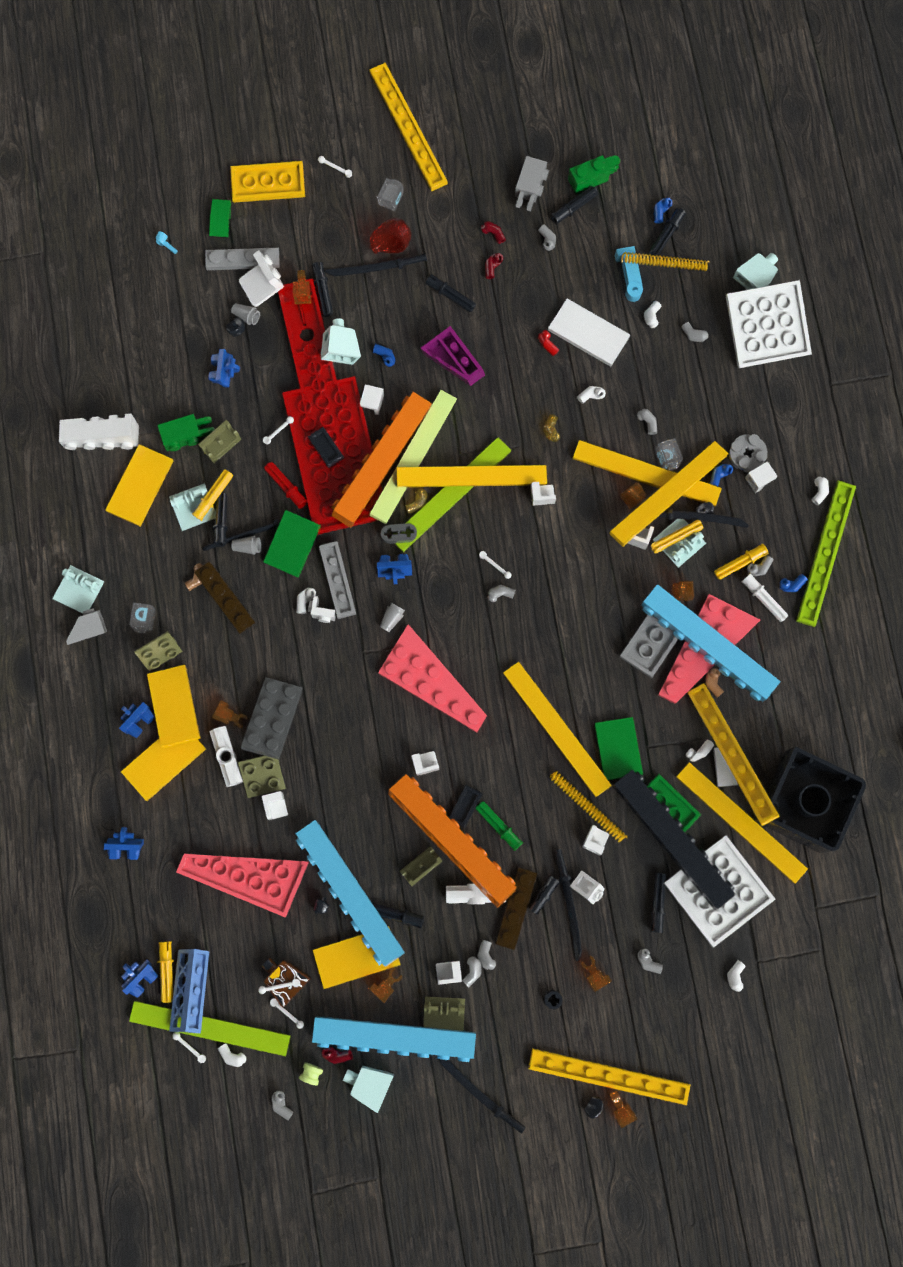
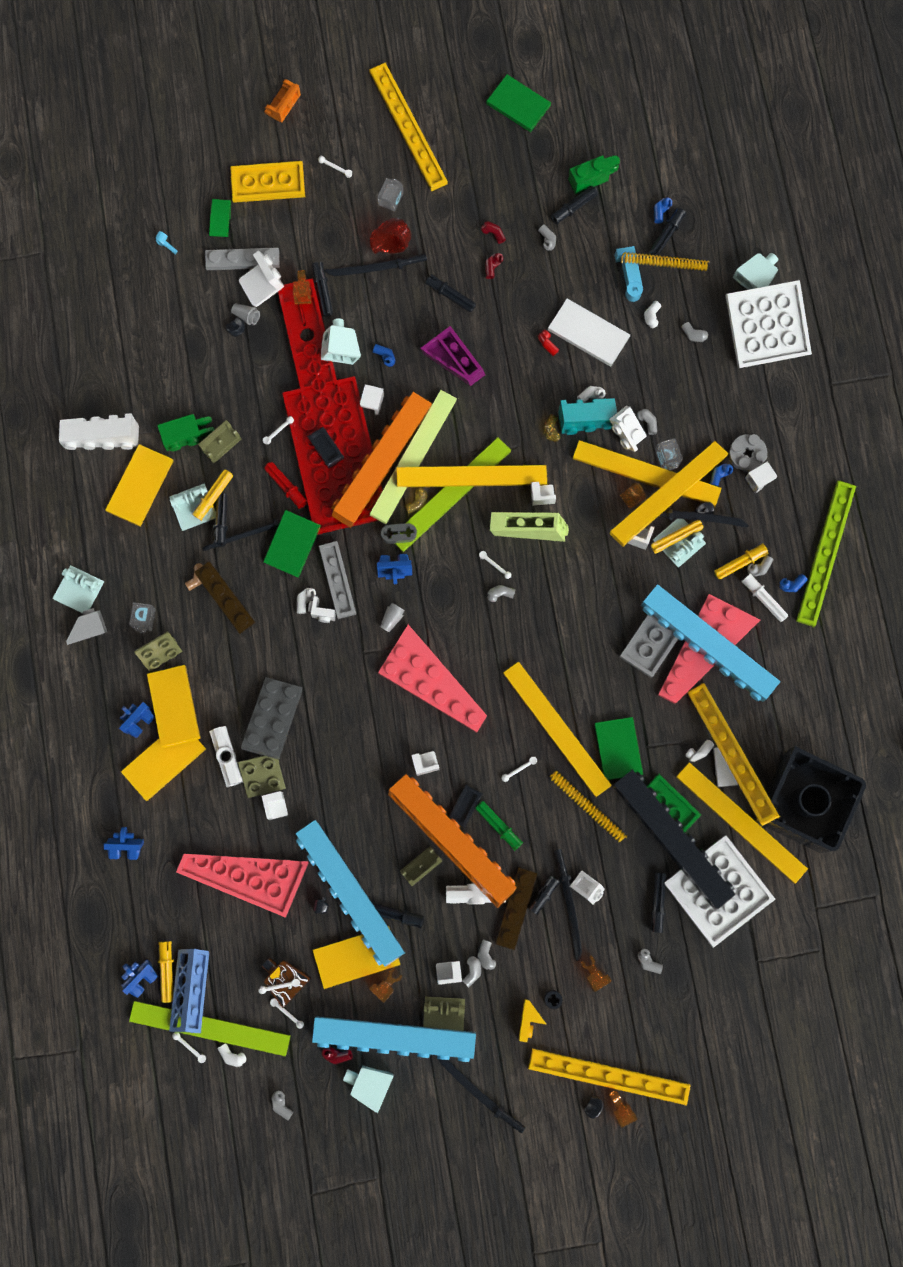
blue hips [209,349,240,387] -> none
clear orange piece [212,700,248,728] -> none
light grey cone [232,536,261,555] -> none
yellowish green wheel [299,1062,323,1086] -> none
light grey hinge [515,156,549,211] -> none
white panel [582,825,609,856] -> none
clear orange piece [672,581,694,601] -> none
medium nougat arm [705,668,724,698] -> none
white arm [727,960,746,992] -> none
white arm [812,477,829,505] -> none
none -> orange hinge [265,79,301,123]
none -> green tile [487,74,551,133]
none -> yellowish green slope [490,512,569,541]
none -> white hinge [501,757,537,782]
none -> yellow slope [518,999,546,1042]
none -> teal wedge [558,398,617,435]
none -> white bracket [609,406,646,452]

